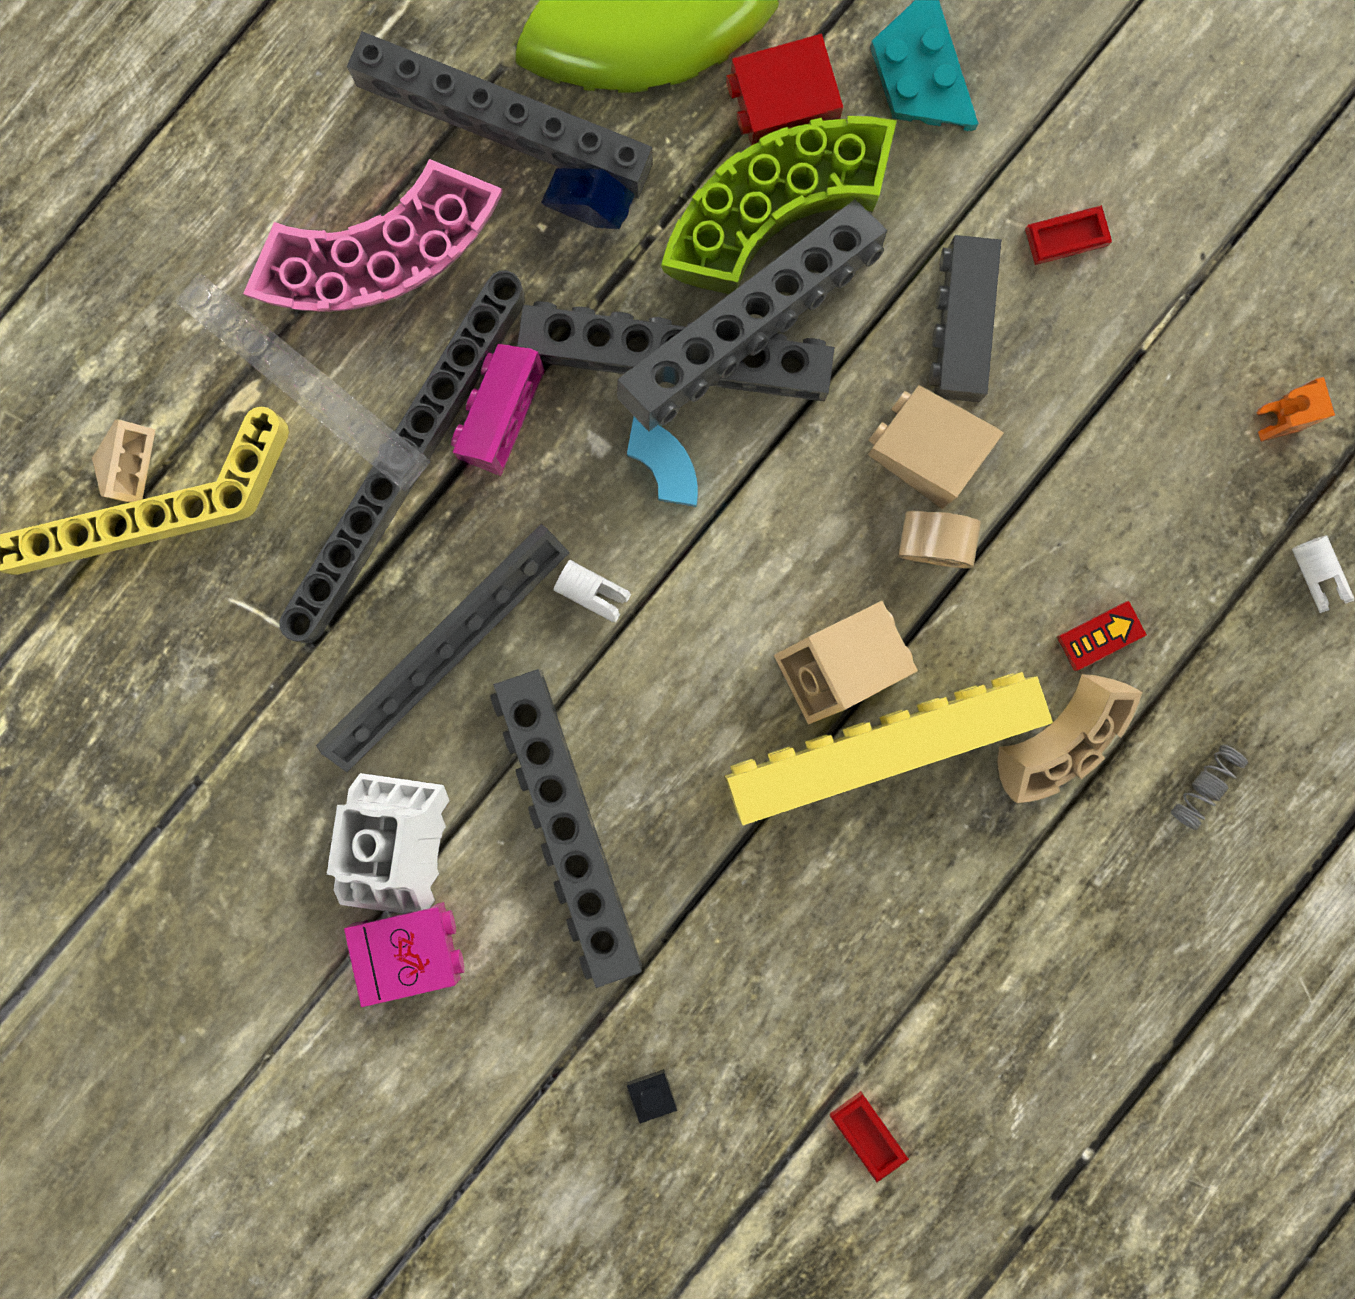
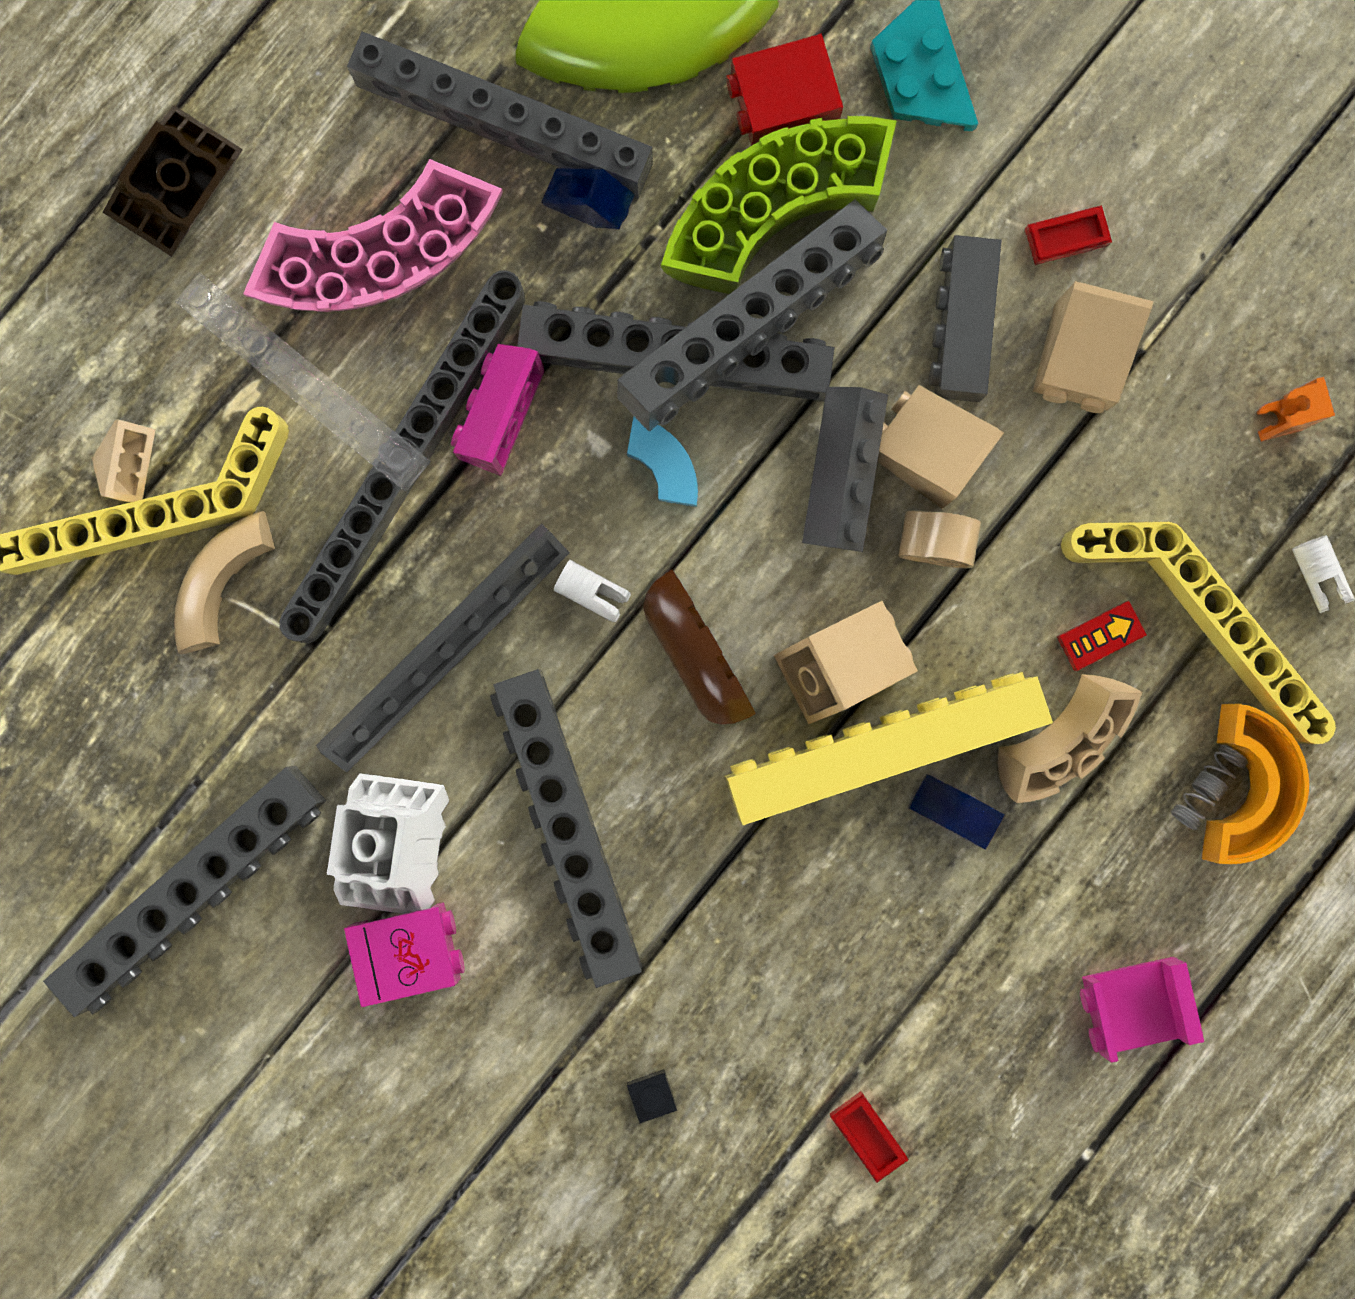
none -> dark grey brick [43,766,326,1017]
none -> dark brown slope [102,106,243,257]
none -> tan brick [174,511,275,655]
none -> reddish brown brick [643,569,756,725]
none -> dark grey brick [802,387,888,552]
none -> clear blue slope [908,774,1005,850]
none -> tan slope [1033,281,1154,413]
none -> light yellow beam [1061,522,1336,744]
none -> dark pink panel [1080,957,1205,1063]
none -> light orange brick [1202,704,1309,864]

